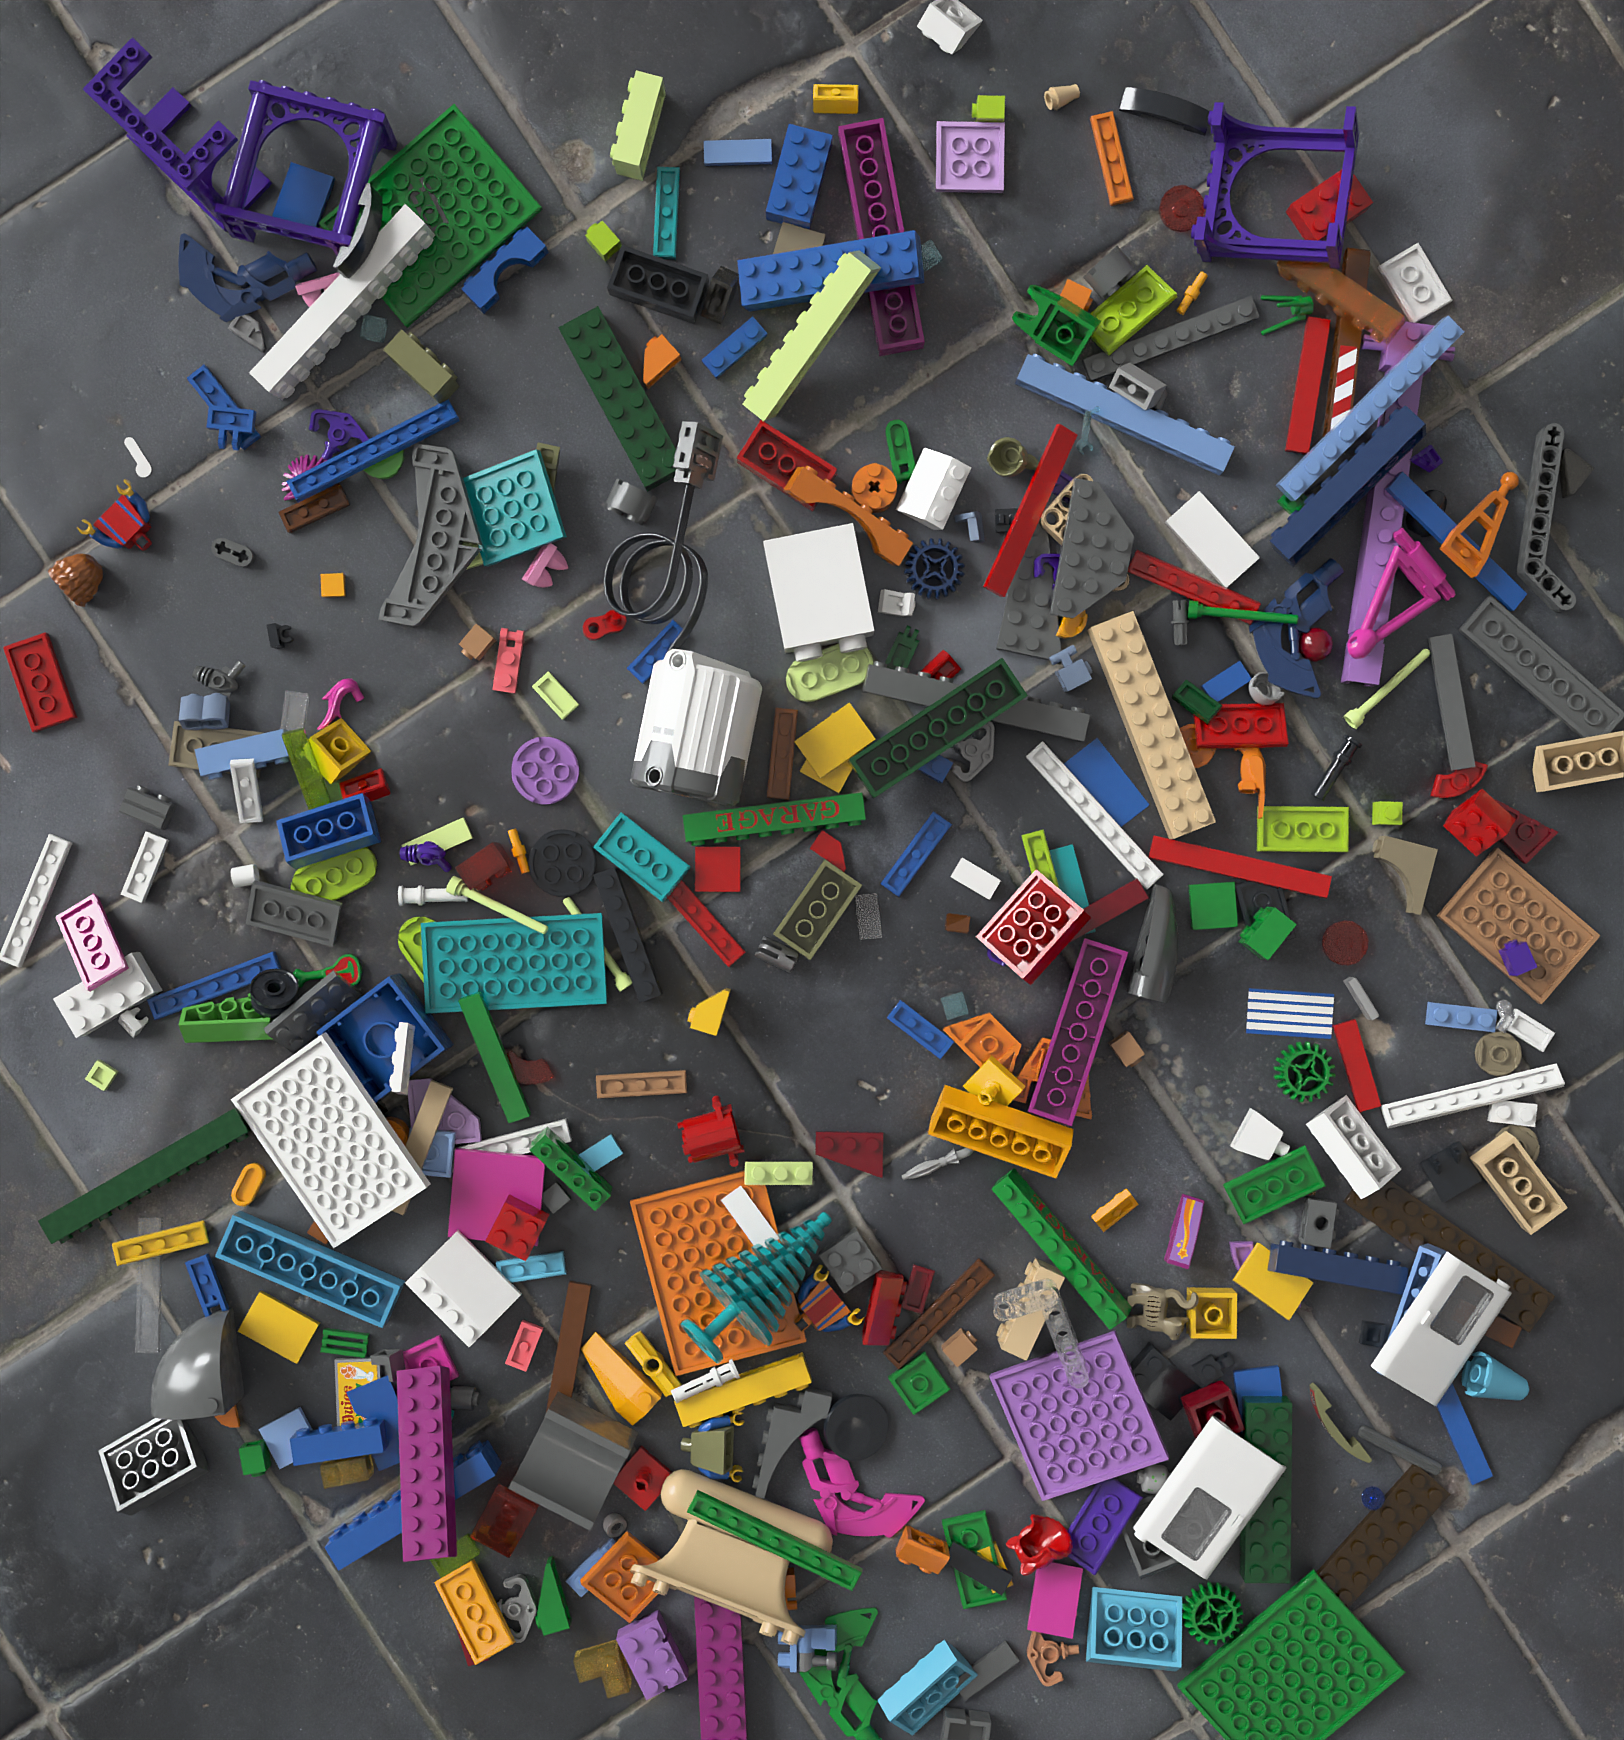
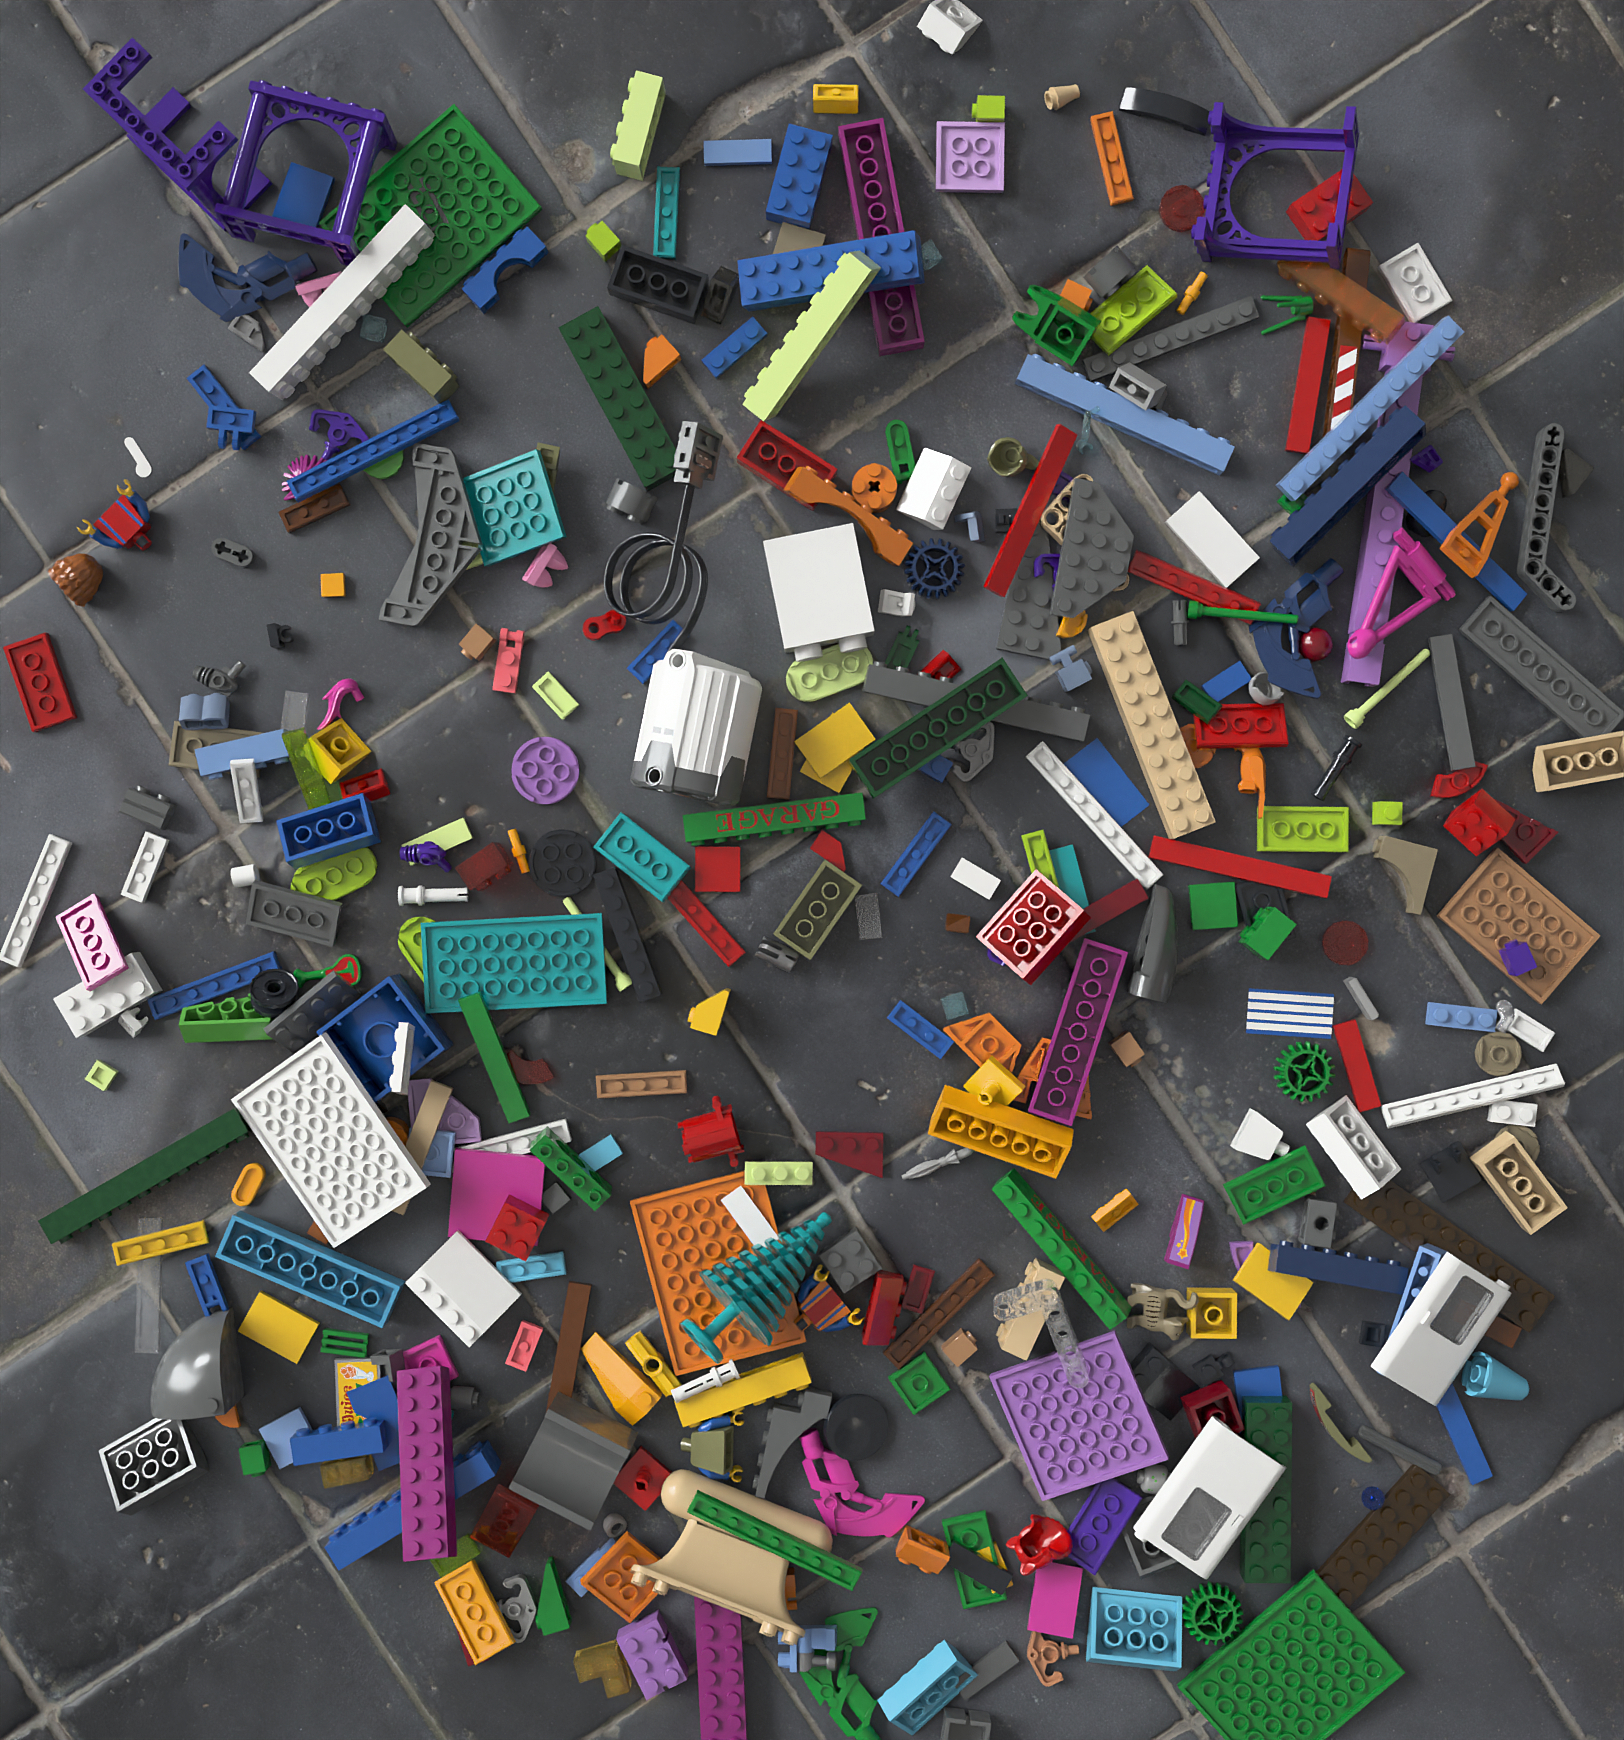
black slope [333,183,383,279] -> none
yellowish green piece [446,876,548,934] -> none

